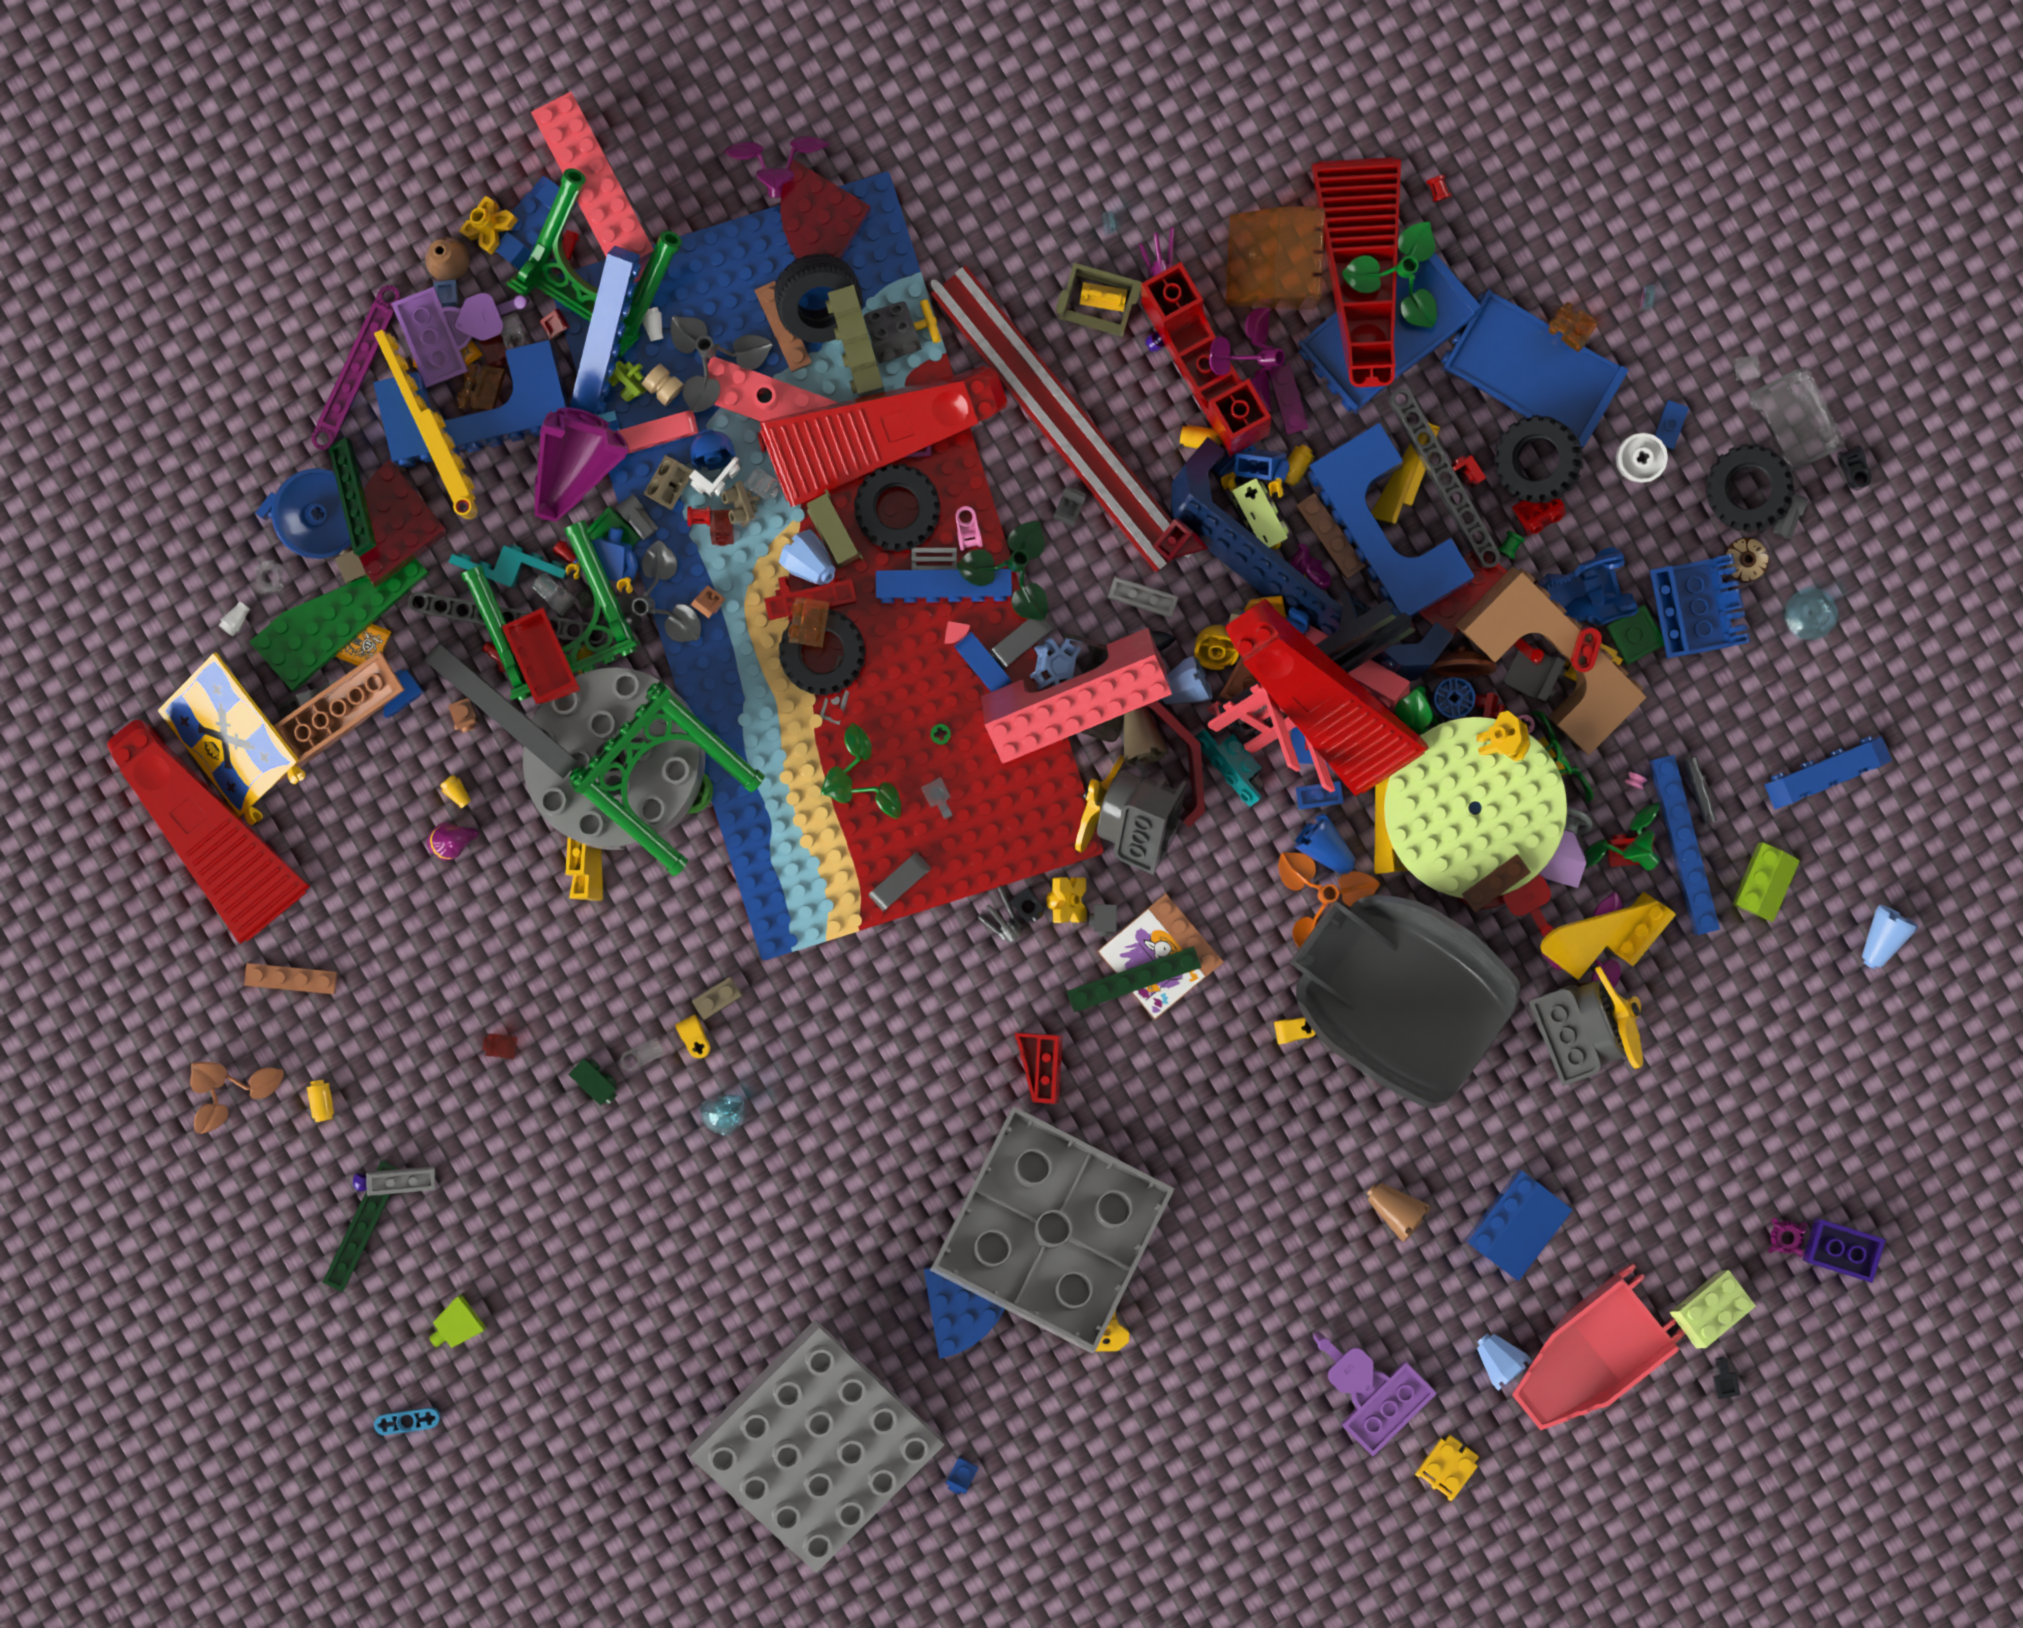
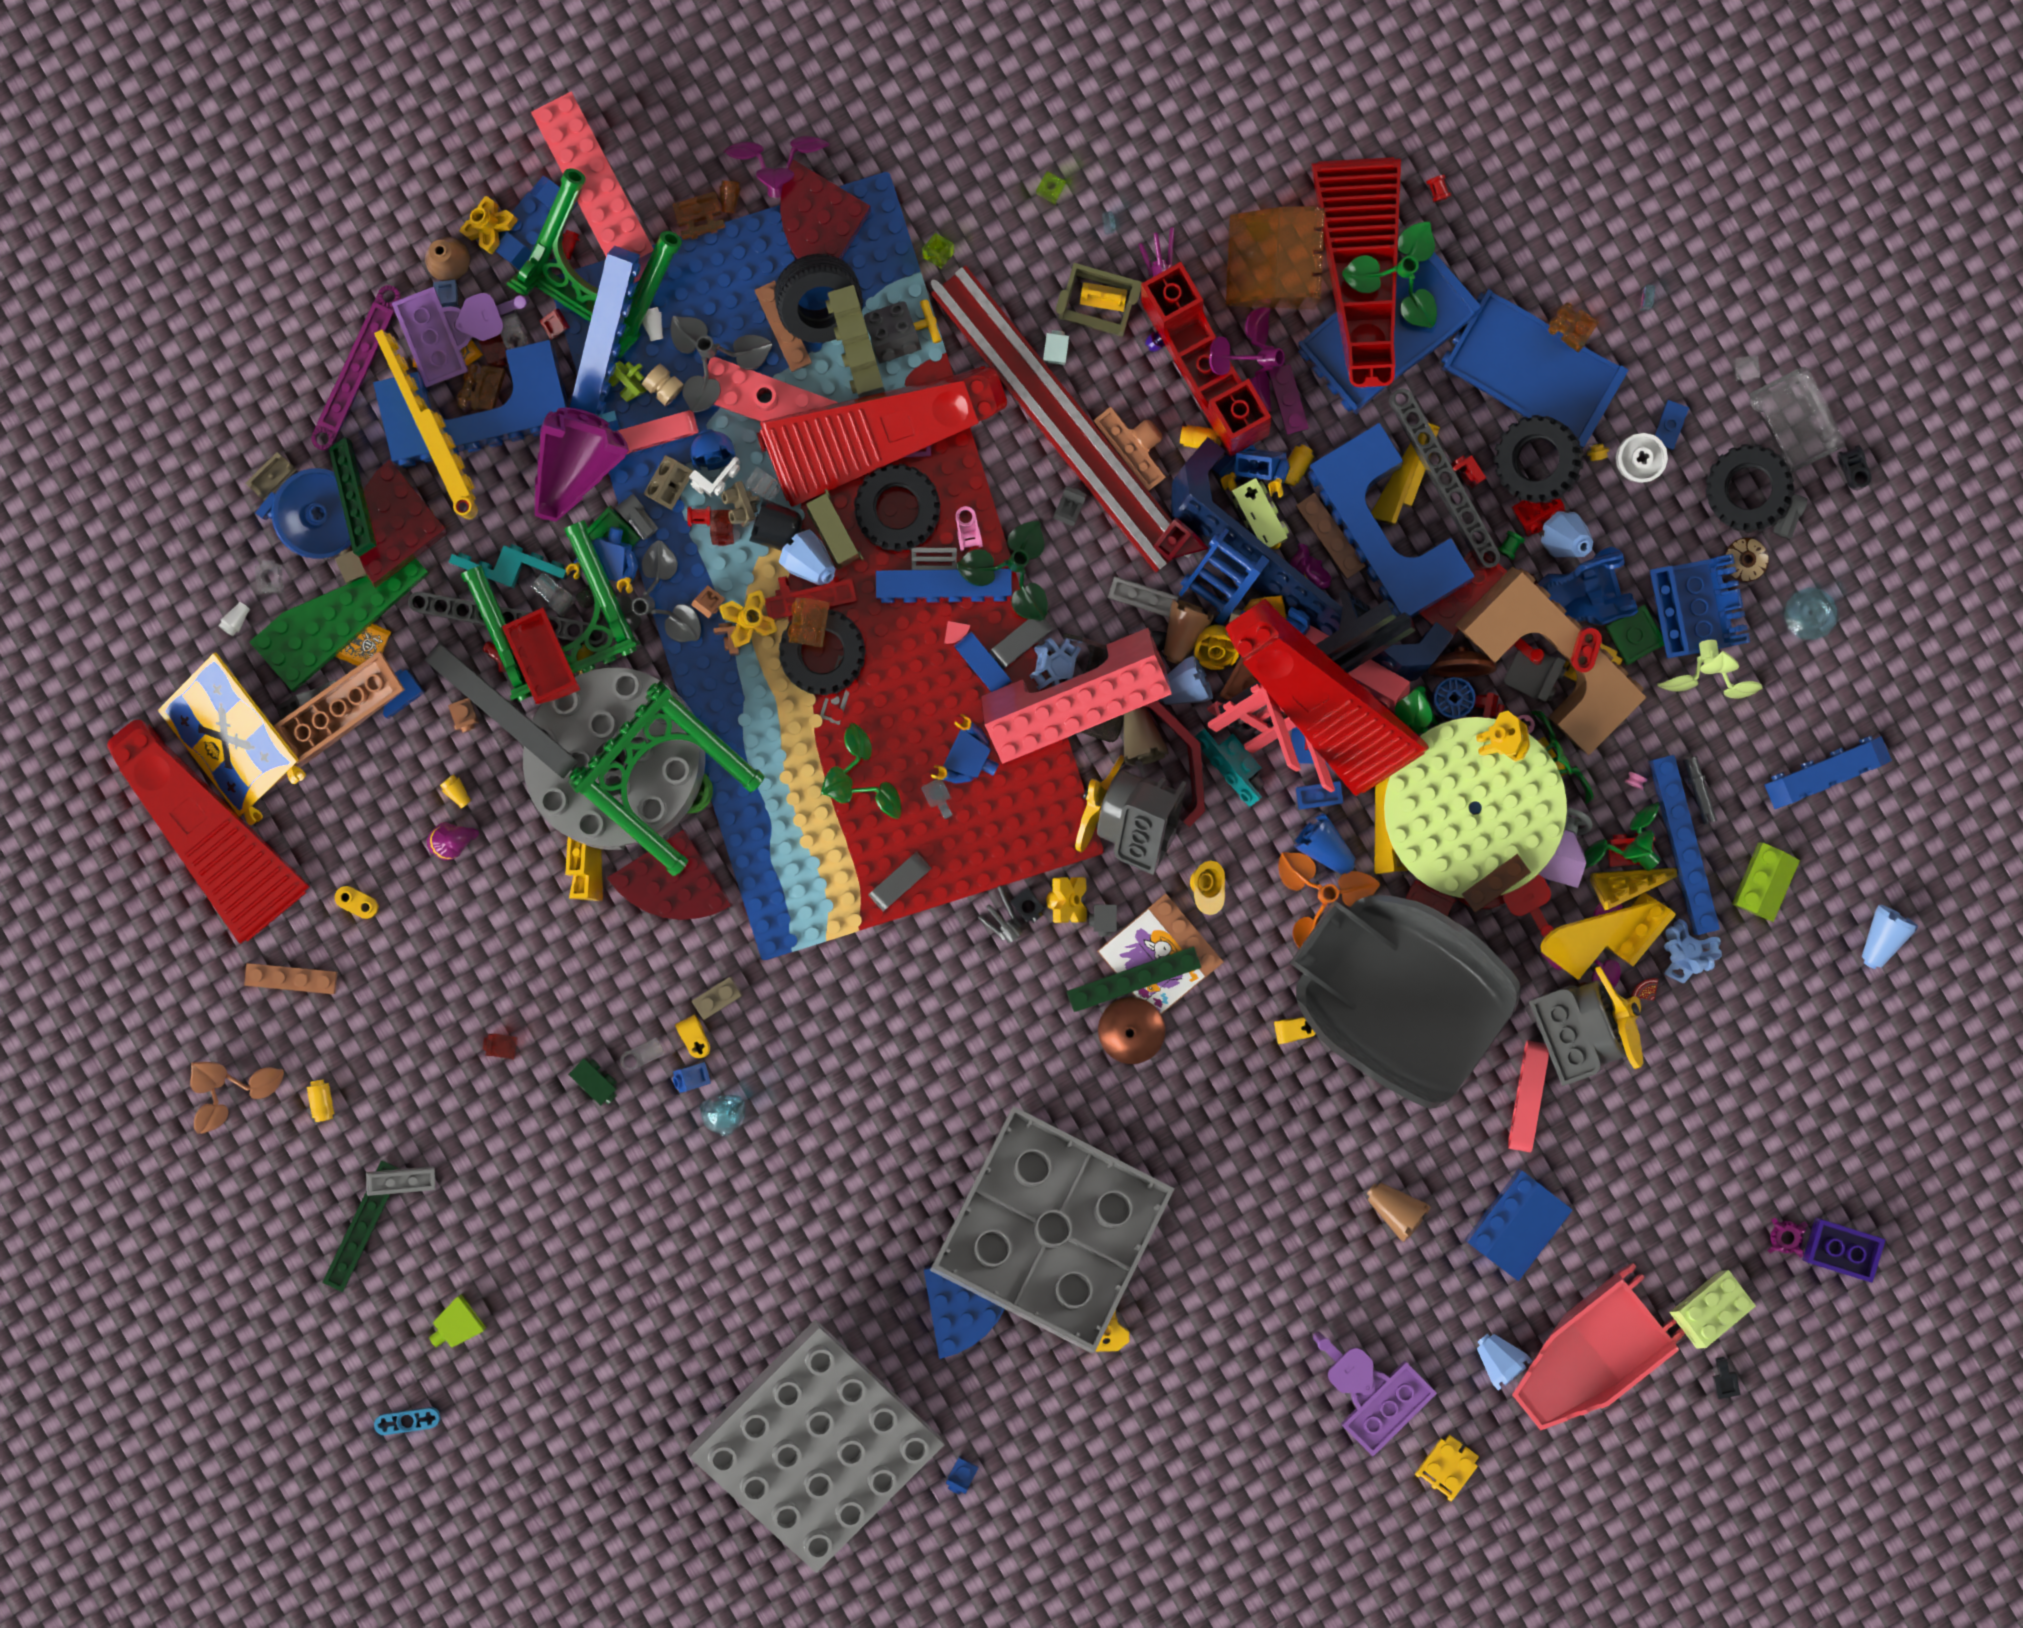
dark purple hinge [352,1173,367,1191] -> none
red pin [552,540,577,564] -> none
green bush [930,724,951,745] -> none
red wedge [1014,1032,1063,1104] -> none
none -> dark tan hinge [245,452,297,501]
none -> yellow plate [335,886,378,919]
none -> dark red brick [607,830,733,920]
none -> clear orange plate [672,191,726,240]
none -> blue bracket [673,1062,711,1093]
none -> nougat bracket [714,623,740,656]
none -> clear orange cone [719,180,741,213]
none -> yellow plant [719,590,777,648]
none -> black cylinder [749,499,805,551]
none -> clear neon green plate [922,232,955,269]
none -> blue torso [931,714,999,784]
none -> clear neon green plate [1036,171,1066,204]
none -> light aqua brick [1043,330,1069,366]
none -> nougat plate [1093,407,1166,491]
none -> copper dish [1098,997,1165,1064]
none -> medium nougat cone [1164,599,1214,664]
none -> blue fence [1179,528,1270,625]
none -> yellow piece [1190,860,1225,915]
none -> red bracket [1405,880,1457,916]
none -> coral beam [1508,1040,1549,1153]
none -> light blue cone [1541,511,1593,558]
none -> yellow plate [1586,444,1609,461]
none -> yellow tile [1590,868,1677,910]
none -> red tile [1631,978,1658,1001]
none -> yellowish green plant [1657,640,1763,699]
none -> light blue piece [1664,919,1722,983]

